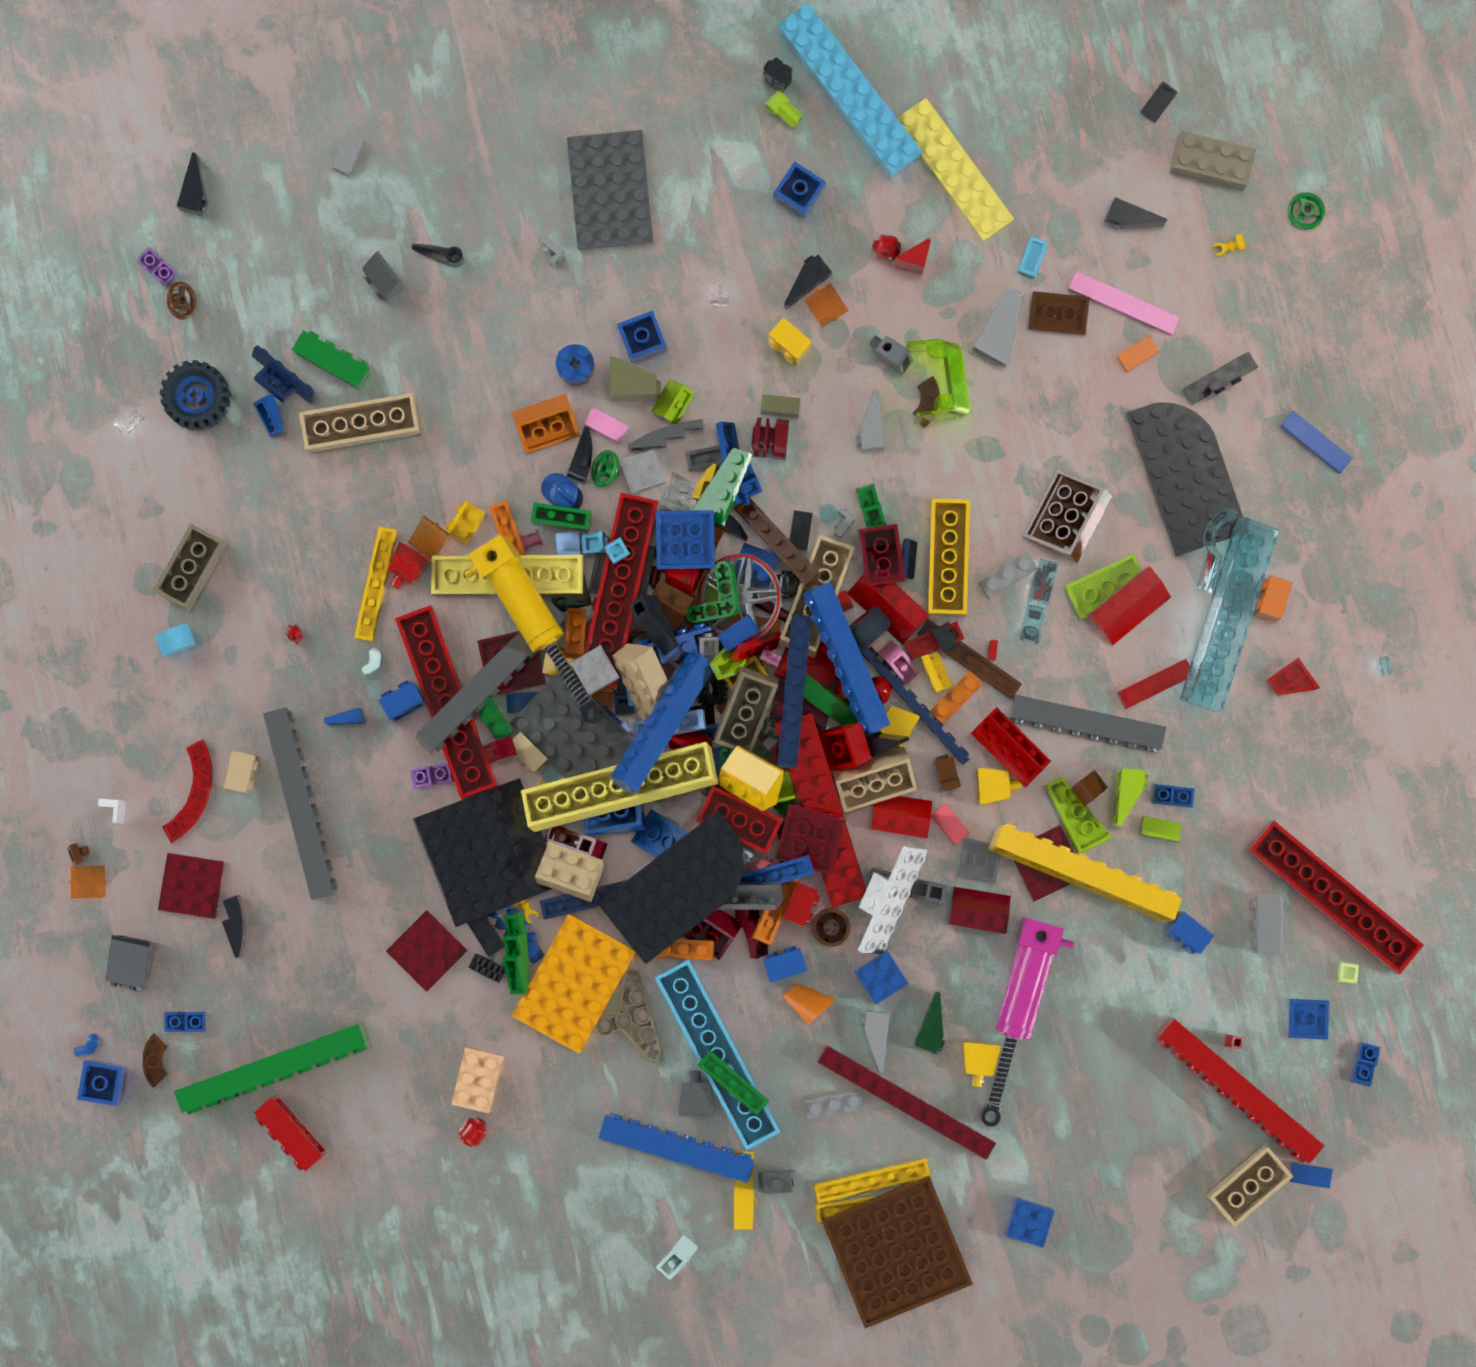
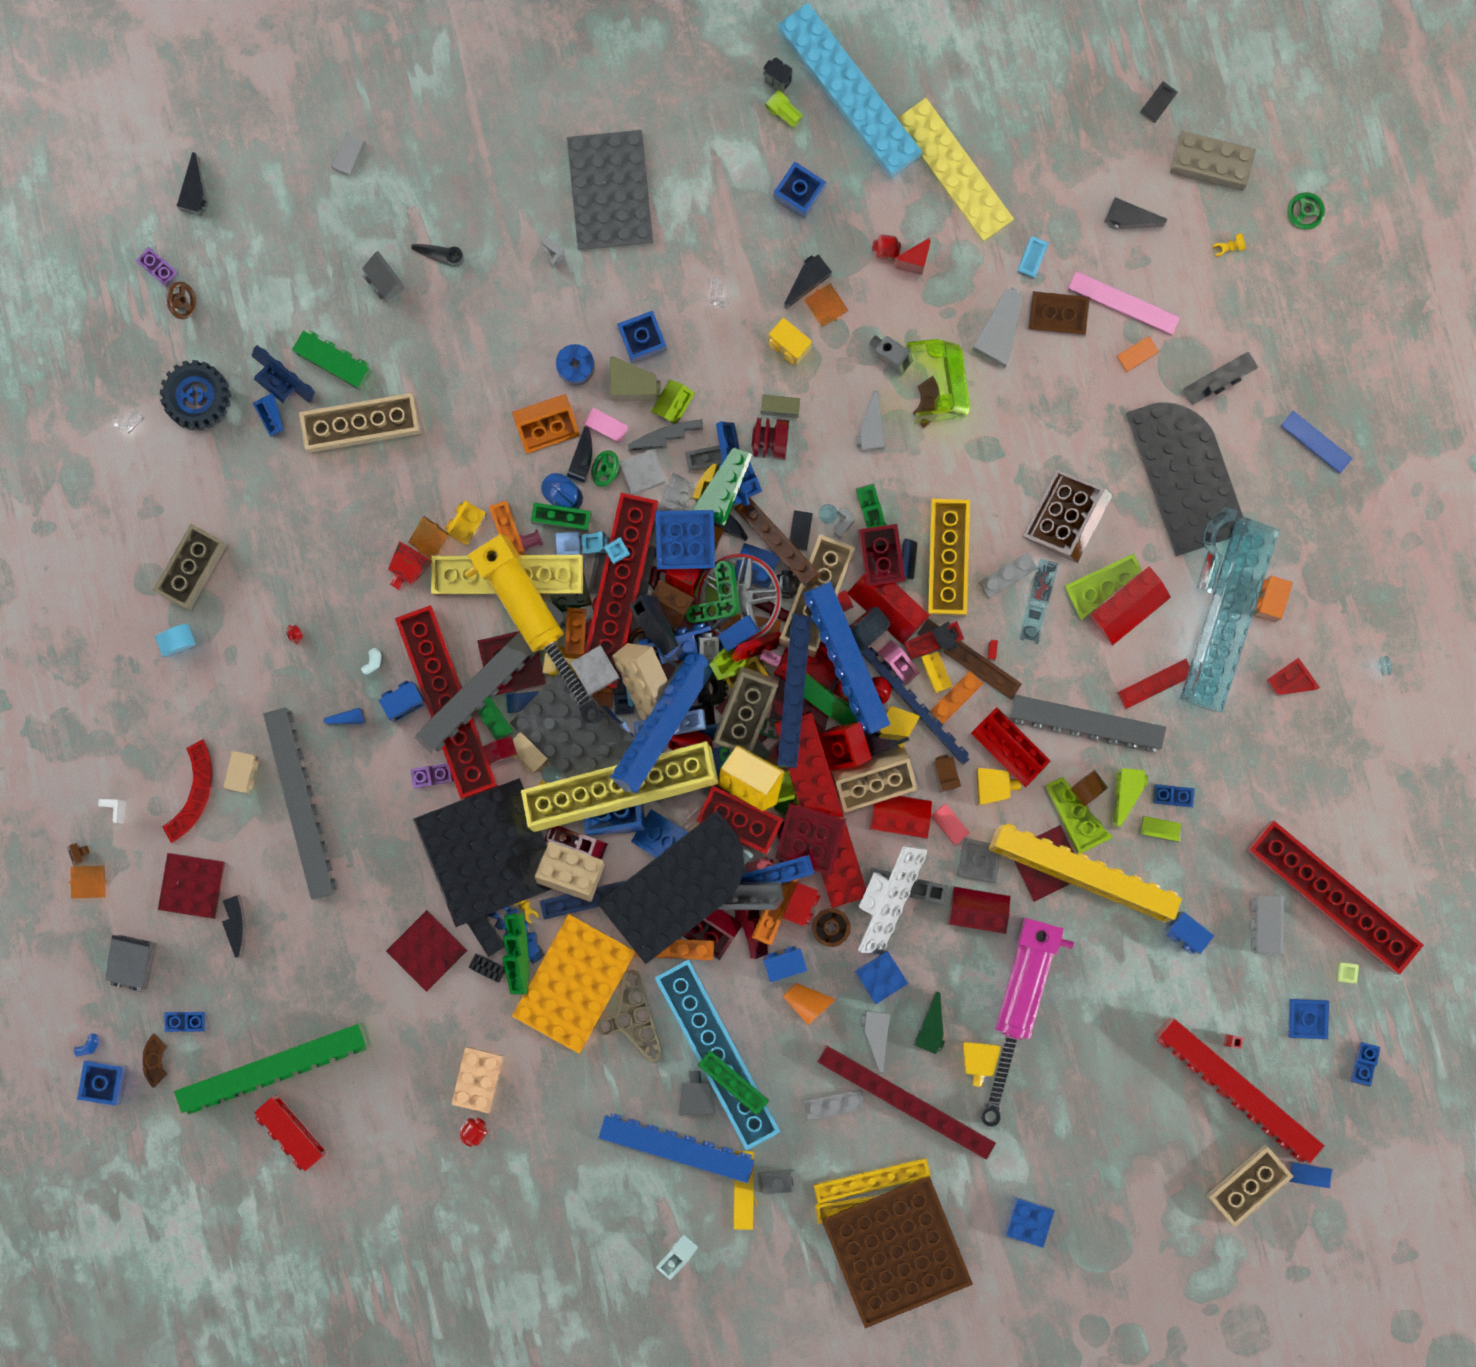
yellow tile [354,526,398,642] -> none

